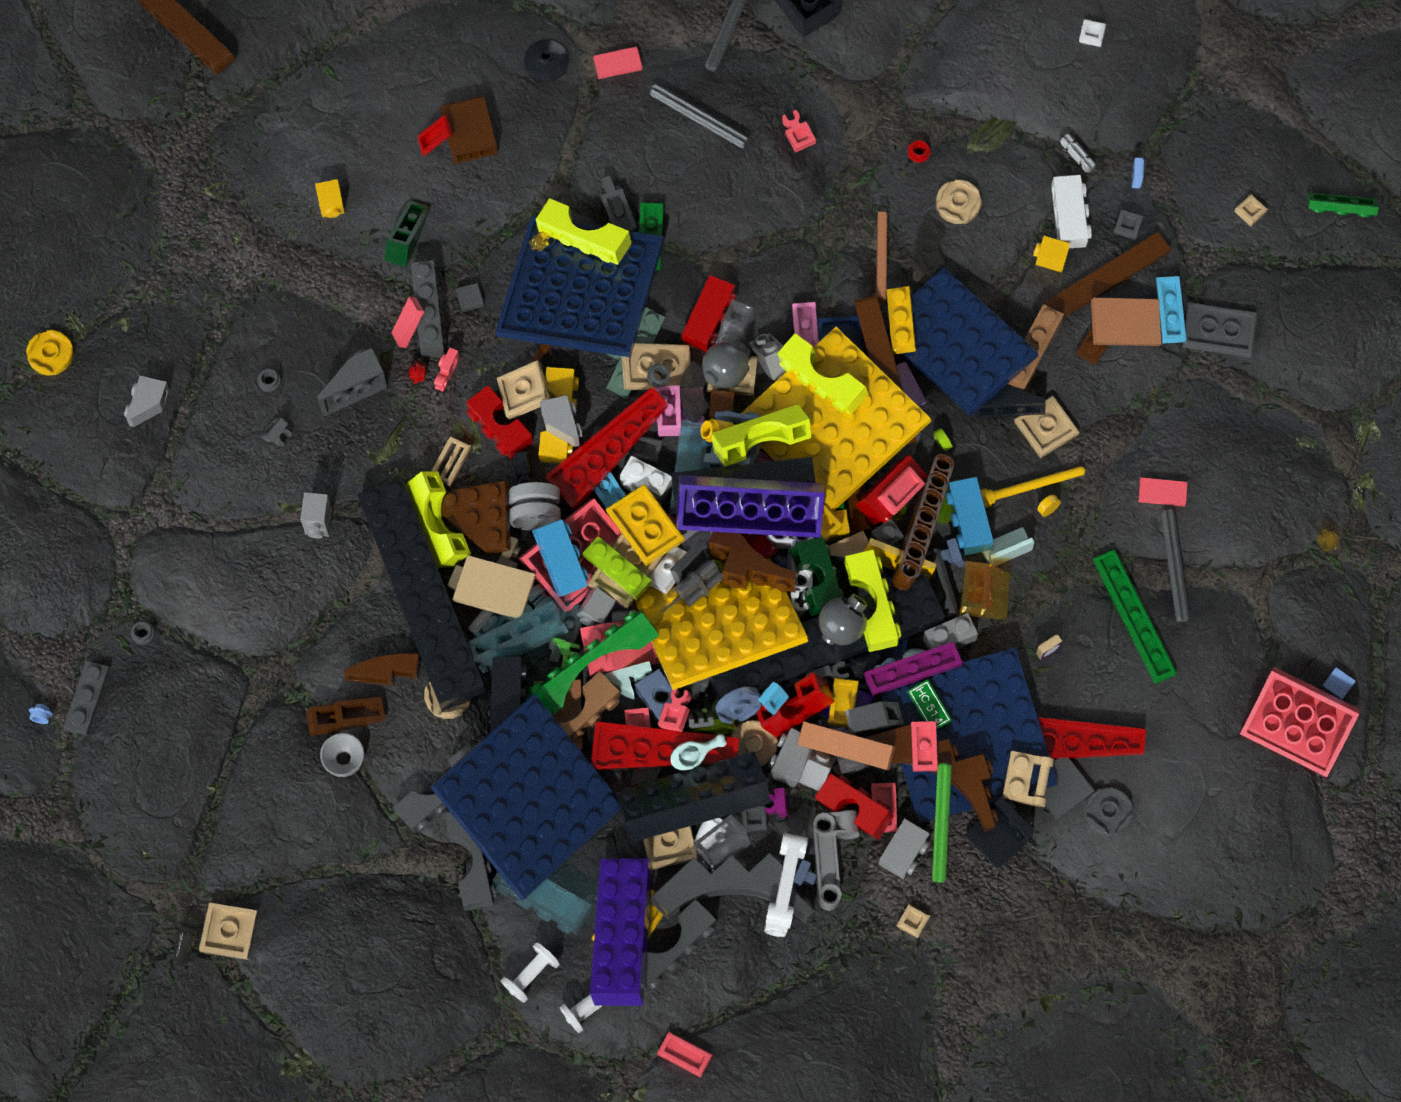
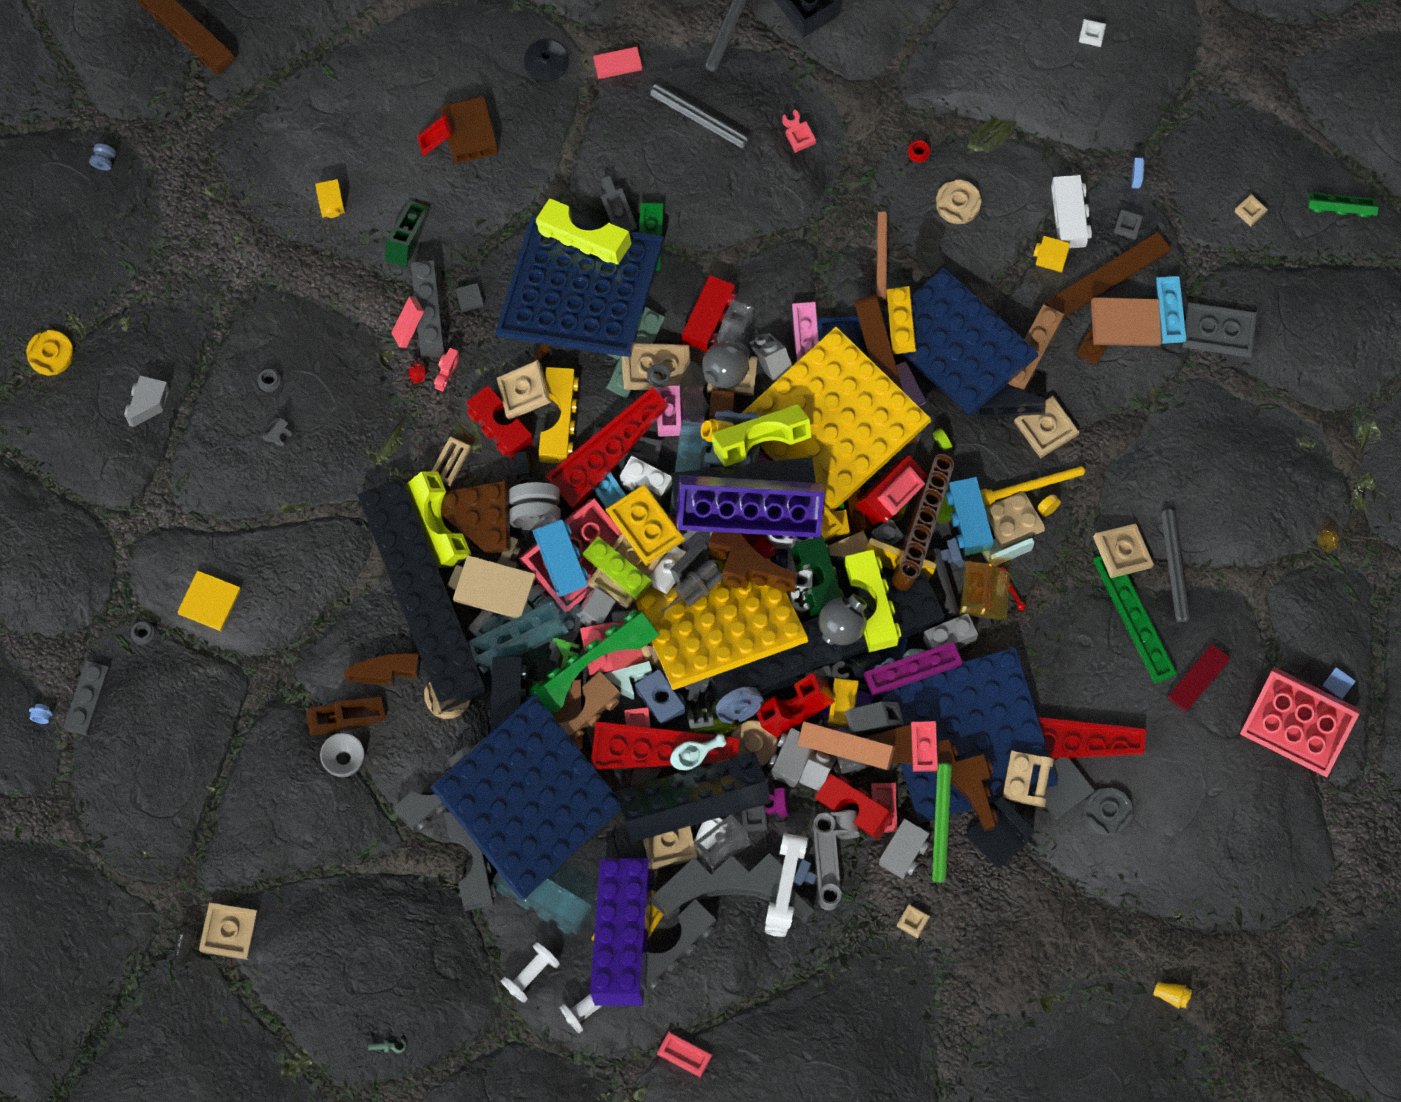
light grey brick [300,493,332,539] -> none
dark grey slope [317,348,387,417] -> none
clear yellow plate [528,231,550,252] -> none
light grey slope [540,395,582,447] -> none
coral plate [658,689,691,732] -> none
medium azure plate [758,681,789,715] -> none
neon yellow arch [777,333,869,415] -> none
green tile [907,679,952,731] -> none
tan tile [1036,634,1062,660] -> none
light grey axle [1060,133,1096,173] -> none
coral tile [1138,478,1187,507] -> none
none -> sand blue wheel [89,144,116,171]
none -> yellow tile [178,570,241,632]
none -> sand green hand [368,1039,407,1053]
none -> tan tile [641,645,664,671]
none -> tan plate [985,491,1045,549]
none -> red hinge [997,567,1026,611]
none -> tan tile [1093,523,1154,578]
none -> yellow cone [1154,981,1192,1009]
none -> dark red tile [1167,644,1231,713]

